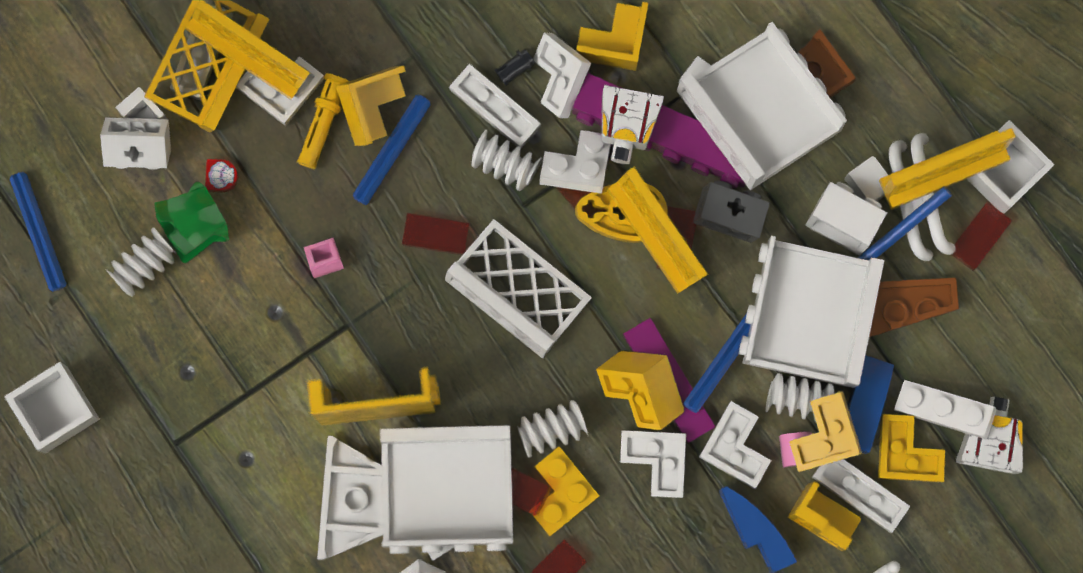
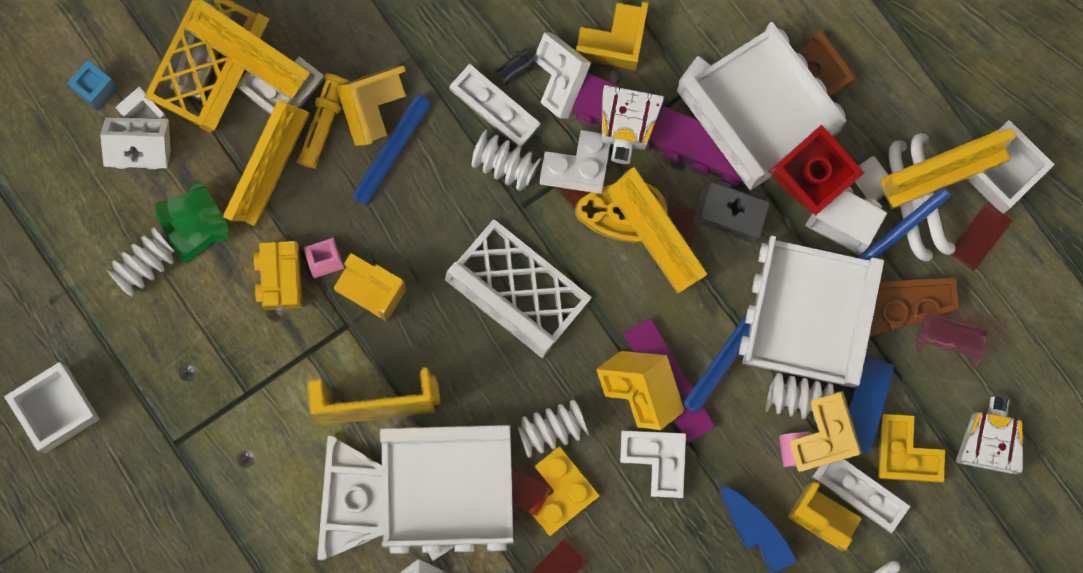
blue axle [10,172,66,291] -> none
tile [205,159,239,193] -> none
clear red tile [402,213,470,255] -> none
white plate [699,401,771,489] -> none
white plate [894,380,997,440] -> none
none -> dark azure panel [67,59,118,111]
none -> yellow fence [223,99,310,226]
none -> yellow brick [254,241,303,310]
none -> yellow panel [334,253,407,322]
none -> red slope [768,124,864,216]
none -> clear pink hinge [914,313,987,368]

